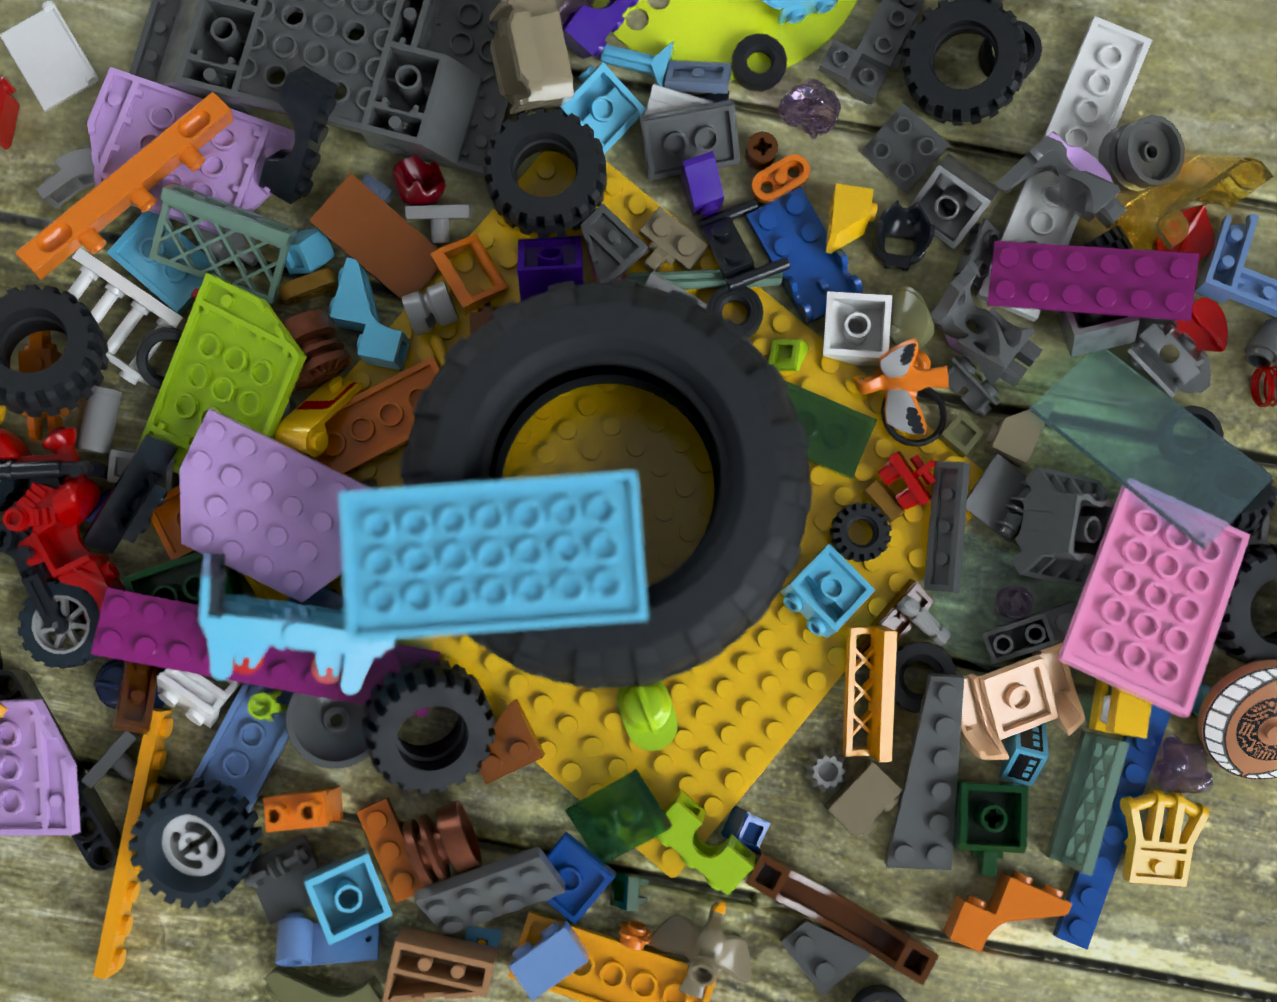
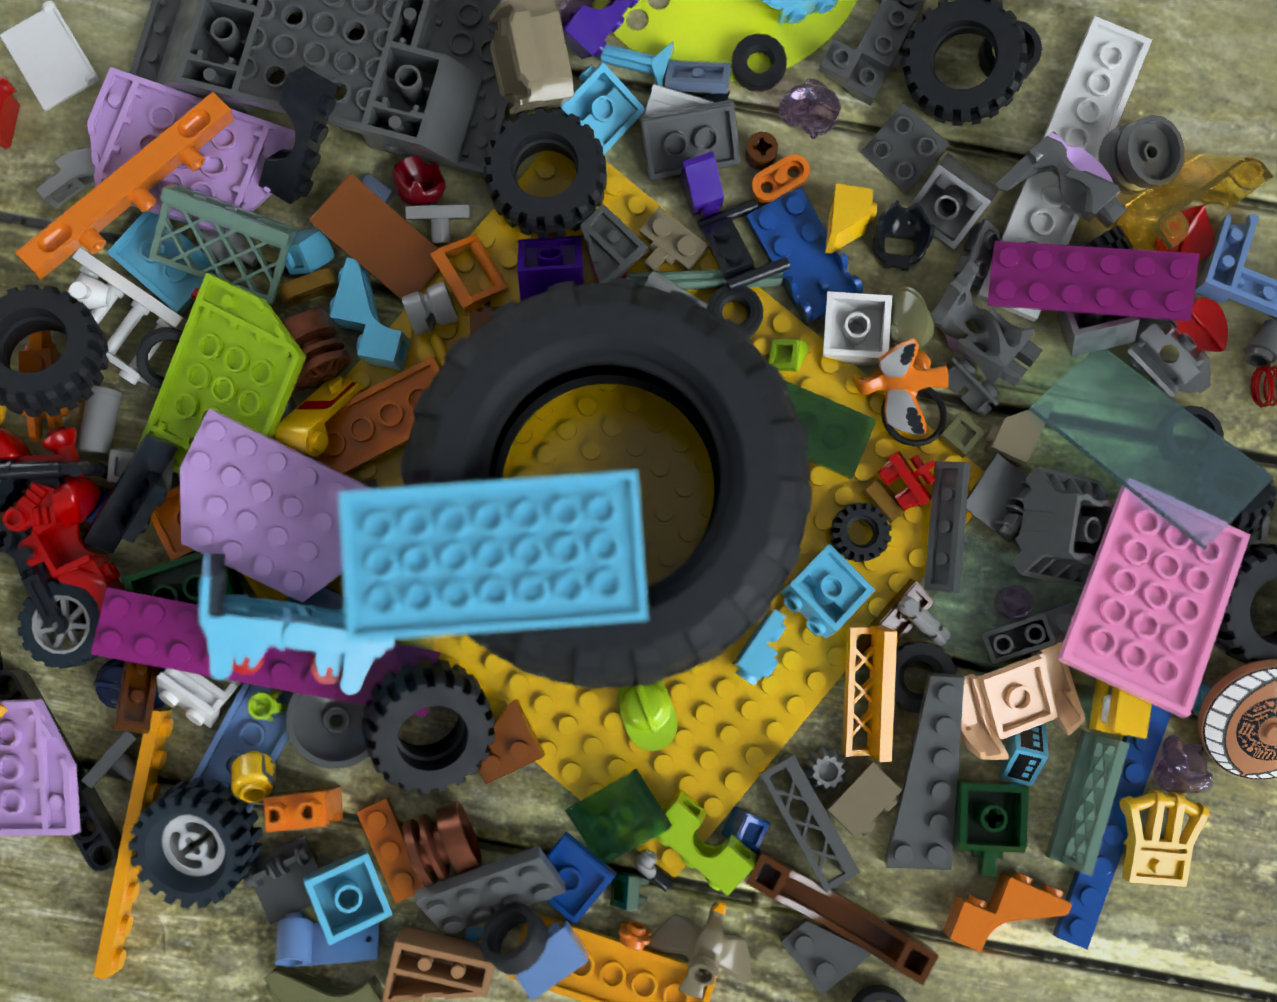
none -> white bar [69,276,111,309]
none -> yellow head [231,751,276,803]
none -> black tyre [480,903,548,975]
none -> arm [635,849,675,892]
none -> medium azure plate [732,609,786,685]
none -> dark grey fence [759,753,860,892]

